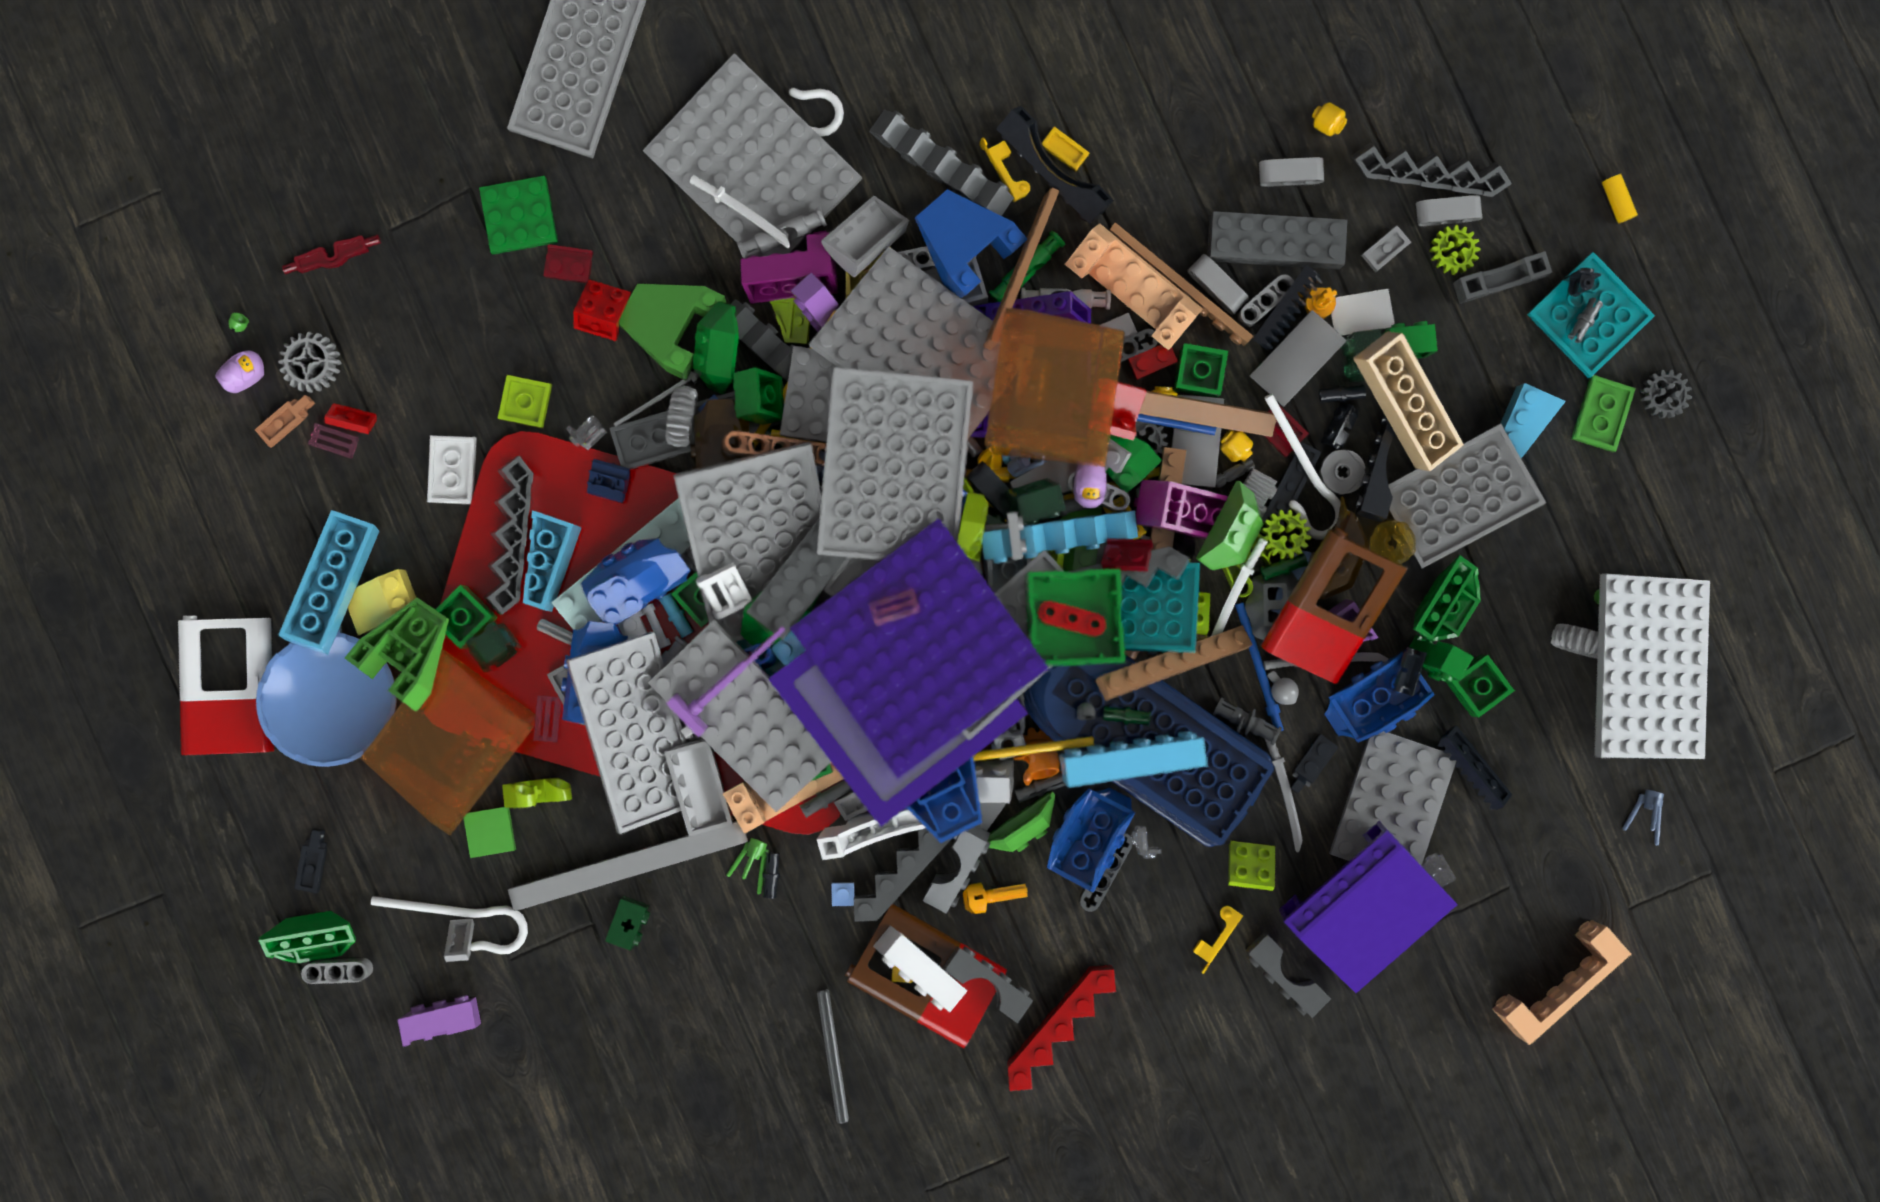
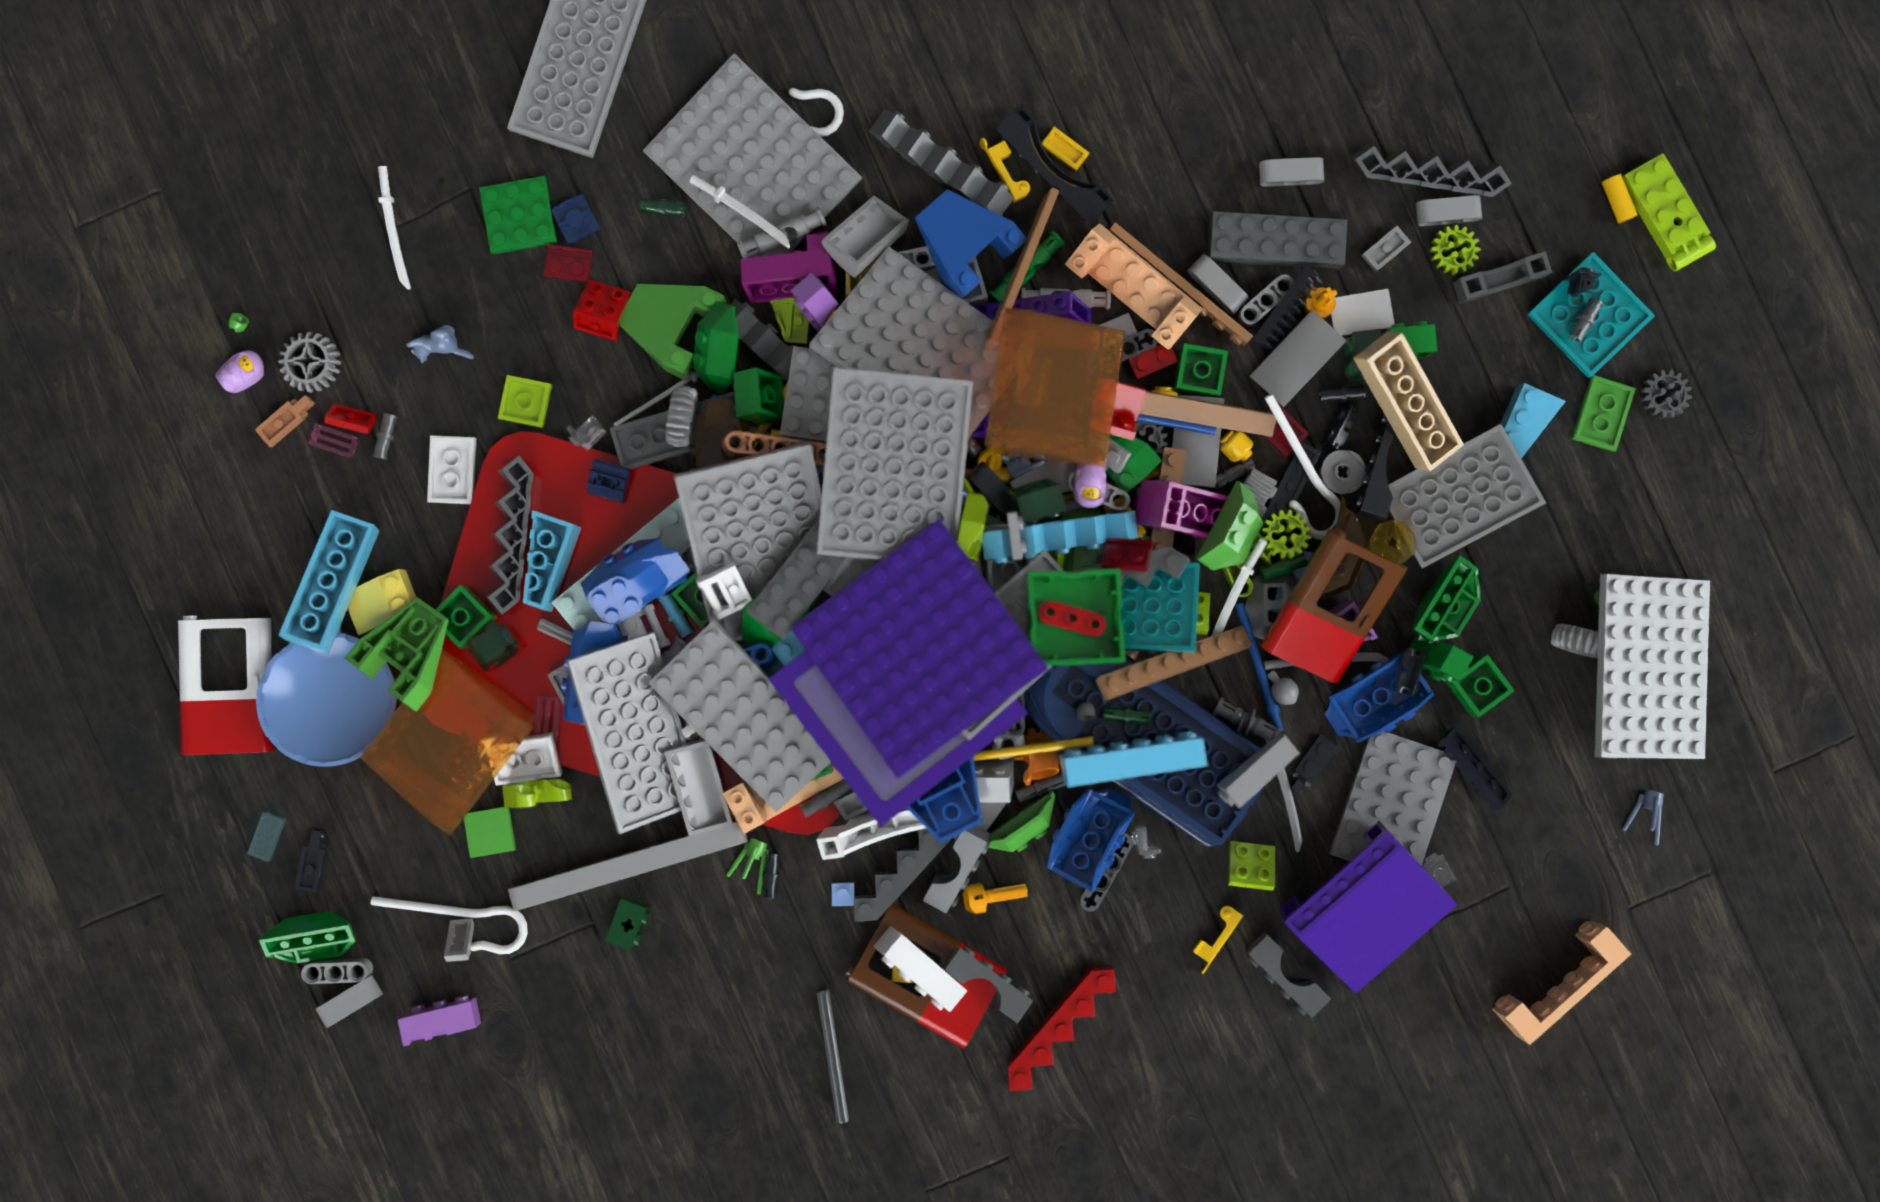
dark red piece [282,234,381,274] -> none
medium lavender piece [666,627,785,737] -> none
clear pink tile [869,589,921,626] -> none
yellow head [1312,102,1347,136] -> none
none -> clear light blue tile [247,811,286,862]
none -> light grey beam [315,975,383,1028]
none -> dark grey pin [372,413,397,460]
none -> white sword [378,166,411,290]
none -> sand blue animal [406,325,474,363]
none -> white tile [485,733,562,785]
none -> dark blue piece [551,194,600,244]
none -> clear green pin [640,198,687,217]
none -> light grey slope [1216,733,1299,808]
none -> lime hinge [1623,153,1716,271]

